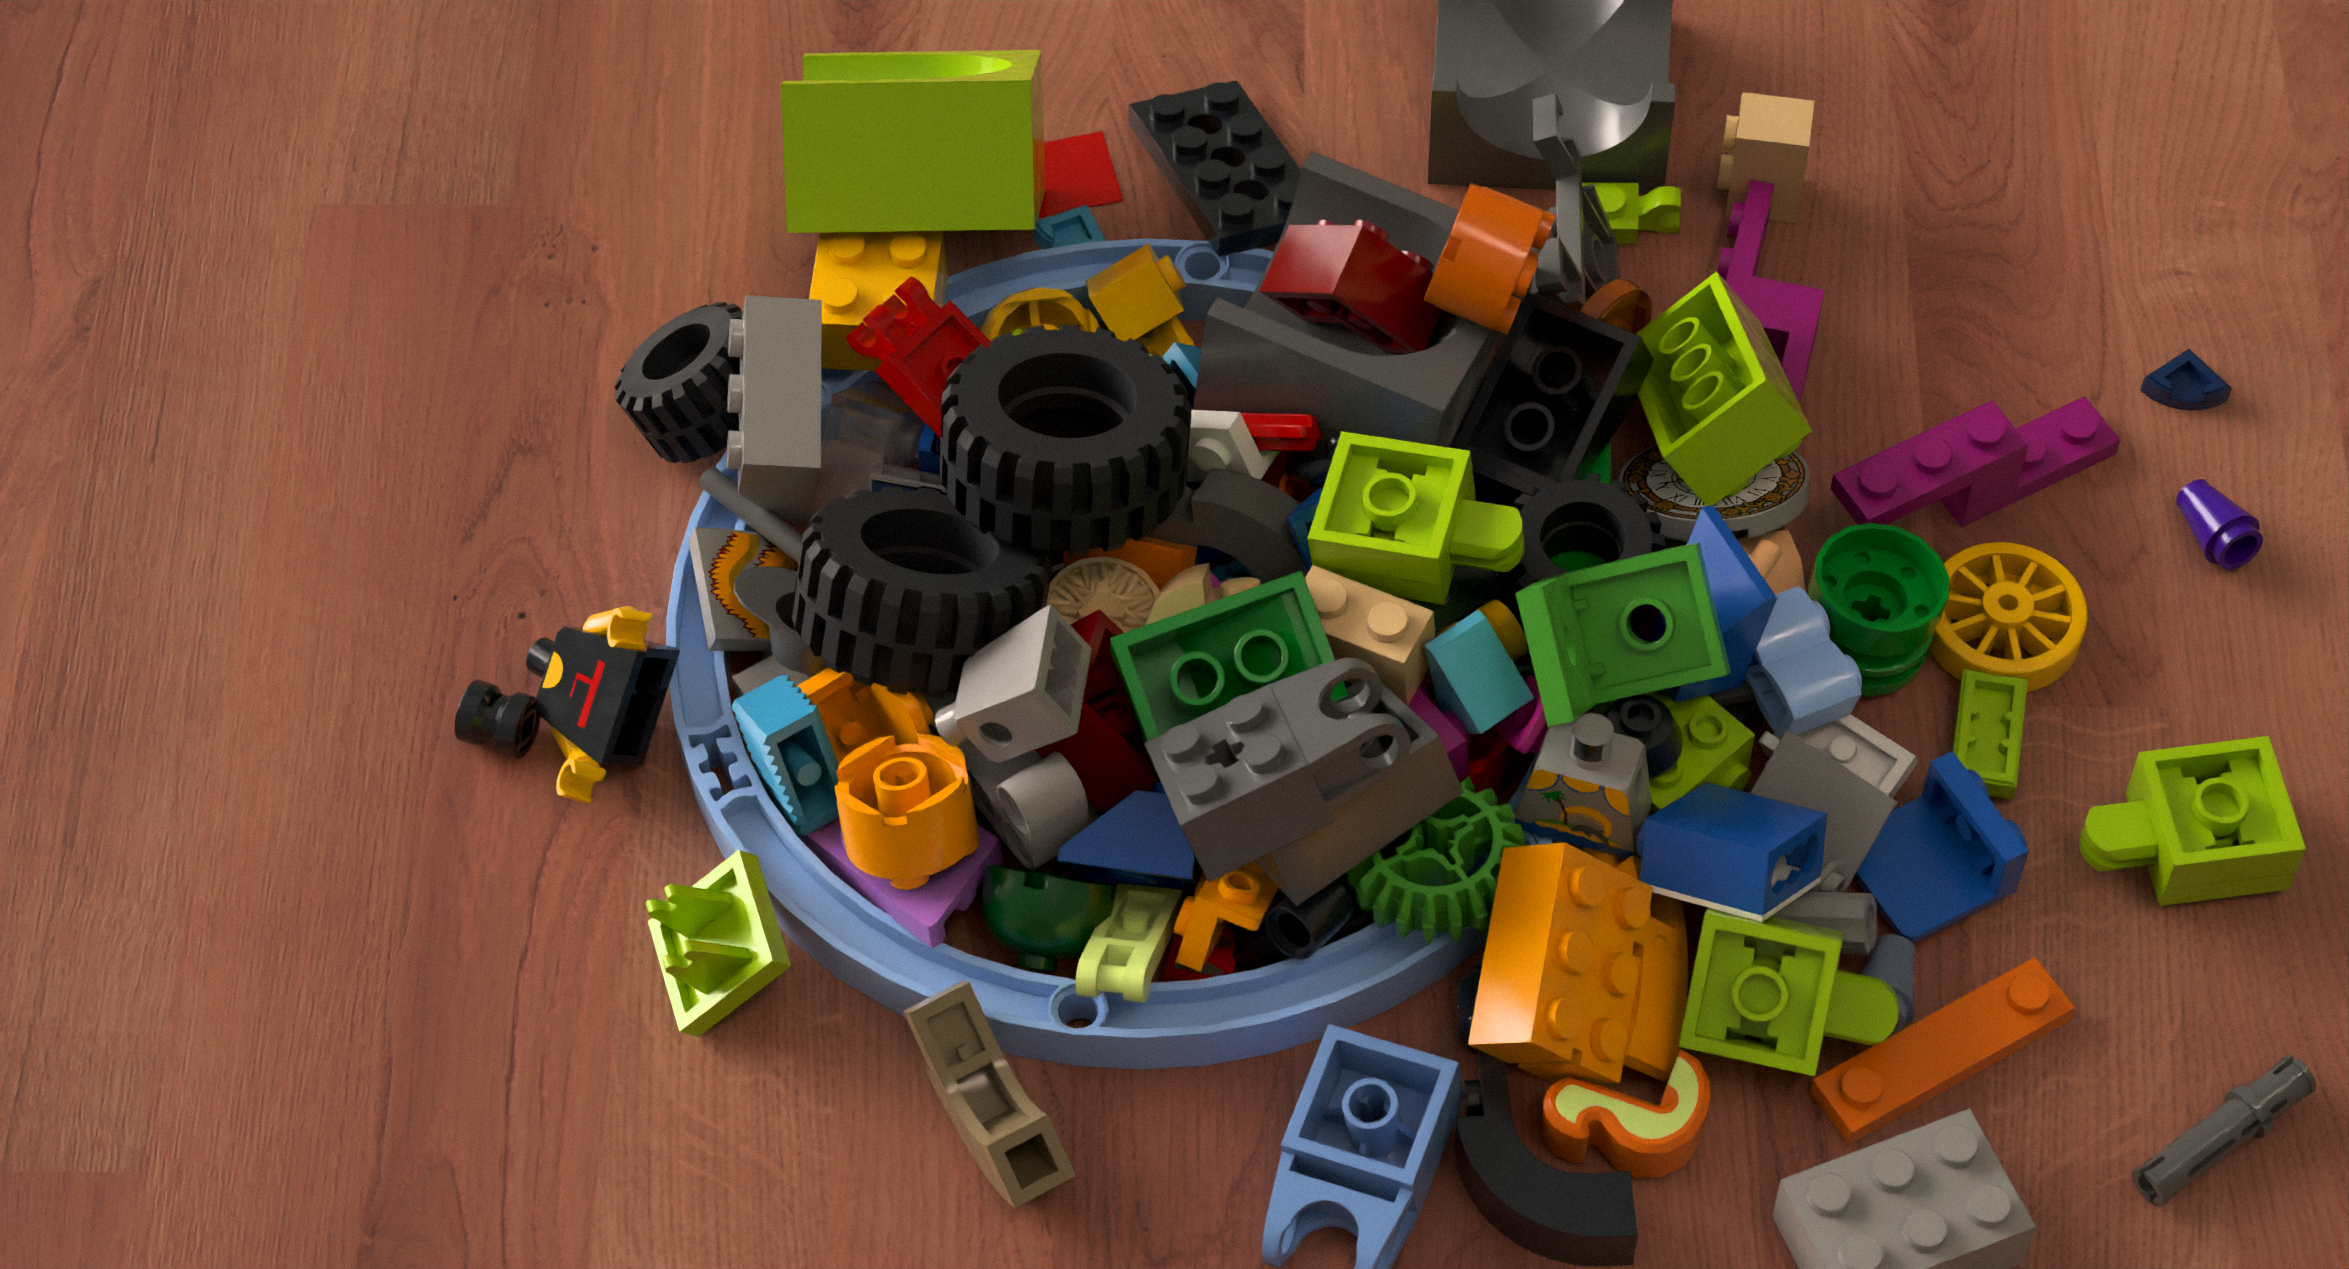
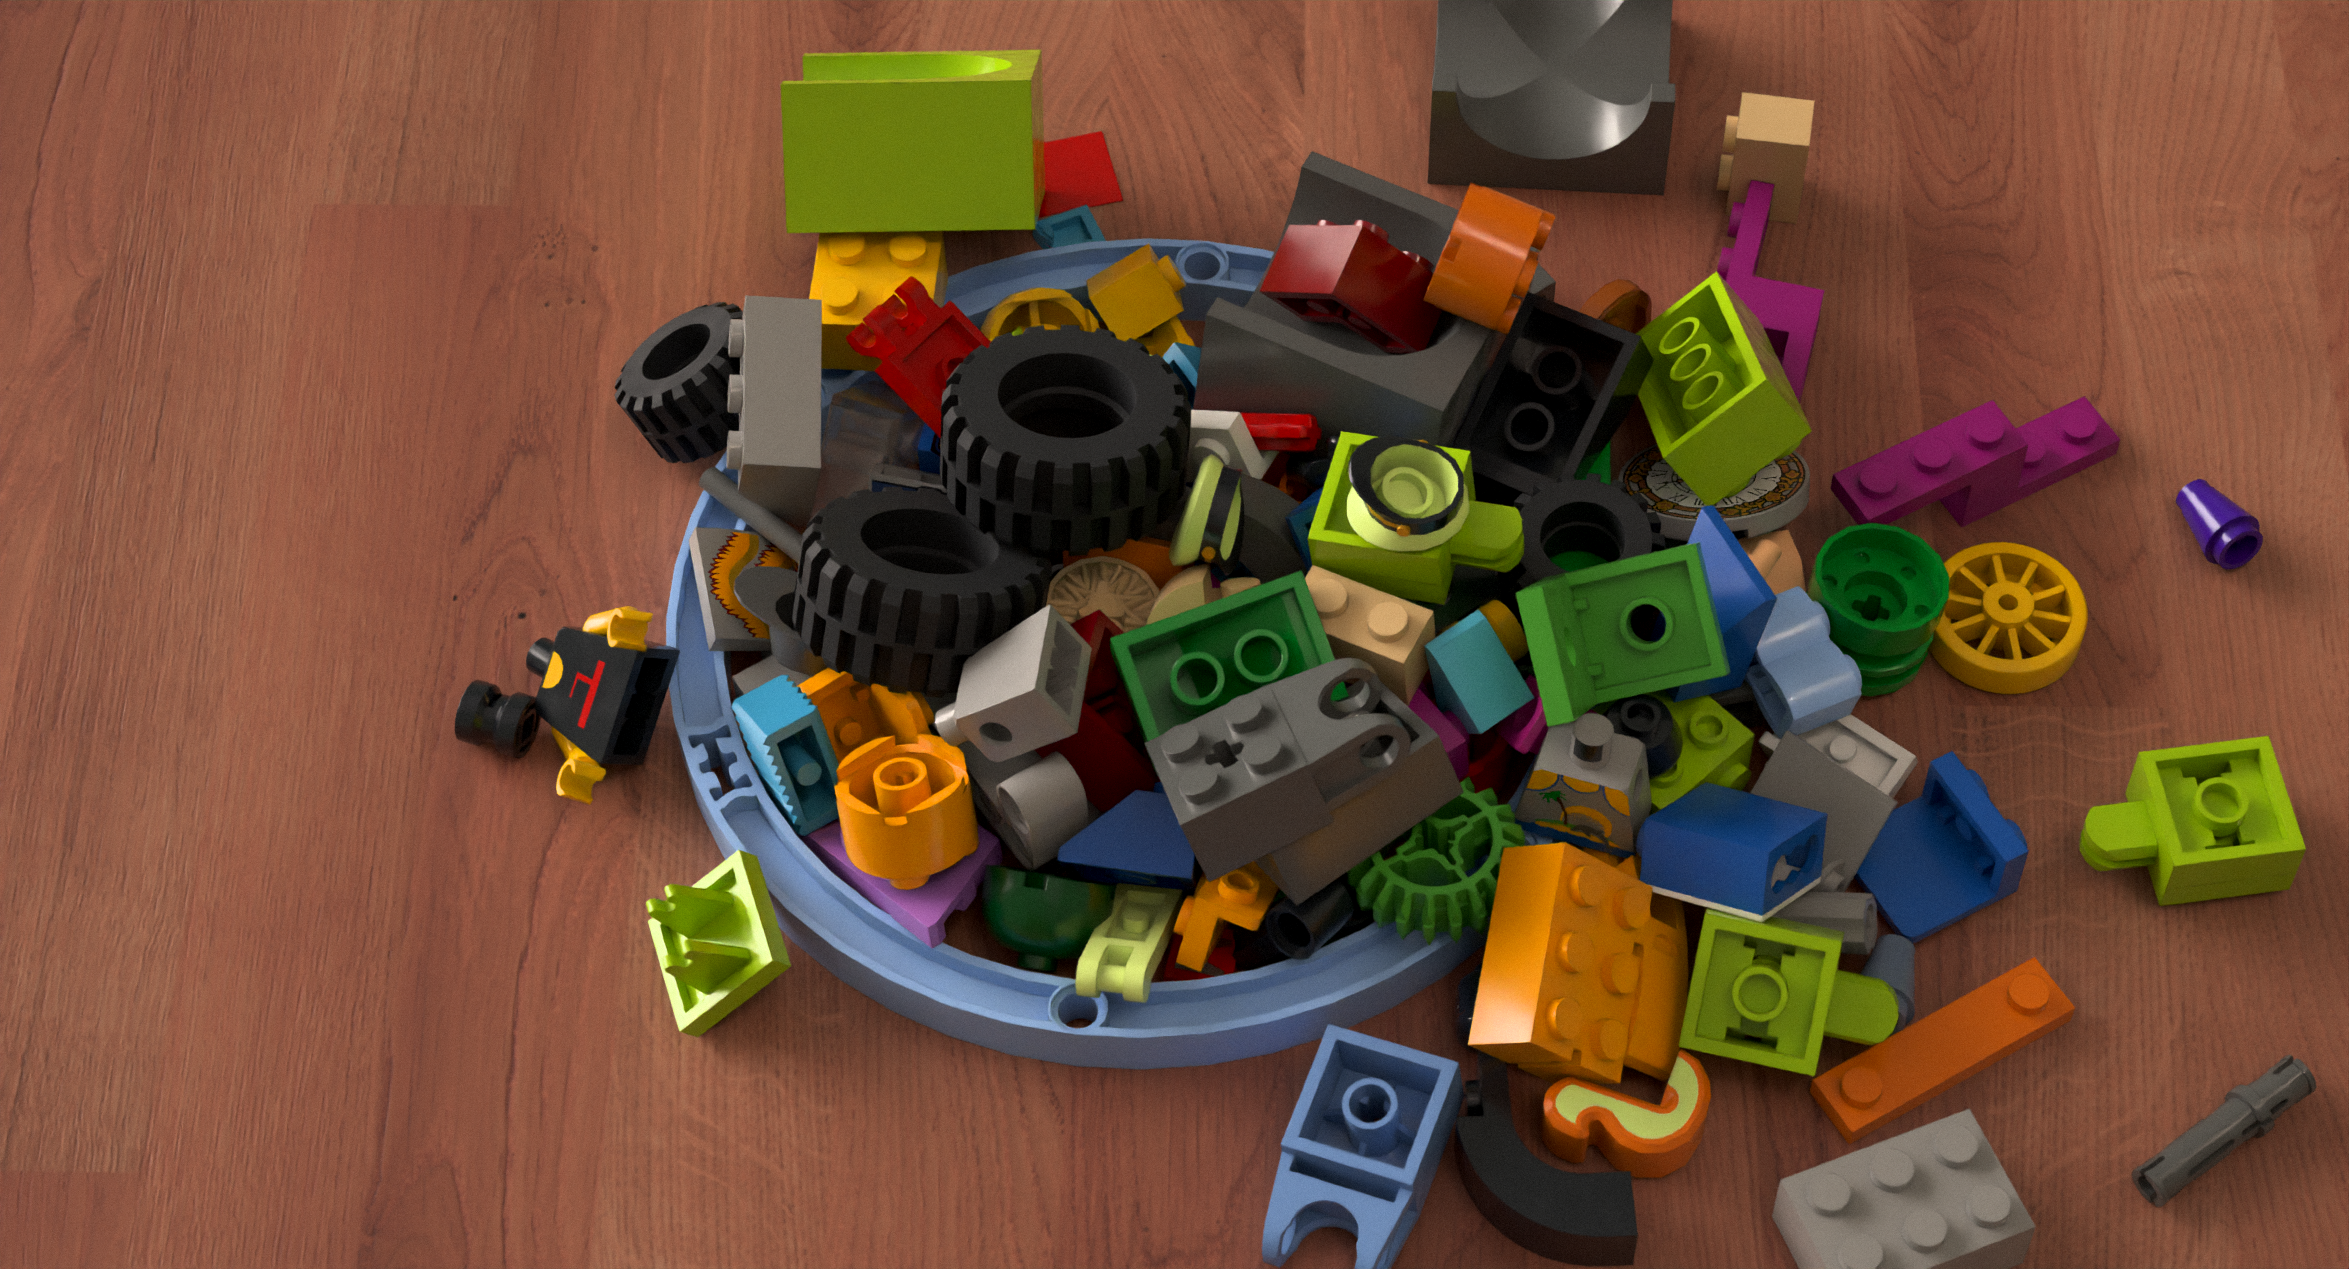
dark tan arch [903,980,1076,1208] -> none
black plate [1128,80,1301,257] -> none
dark grey wing [1533,93,1620,311] -> none
lime plate [1582,182,1681,244] -> none
lime plate [1952,669,2028,800] -> none
dark blue tile [2140,349,2232,410] -> none
none -> piece [1169,454,1244,575]
none -> yellowish green piece [1347,436,1469,552]

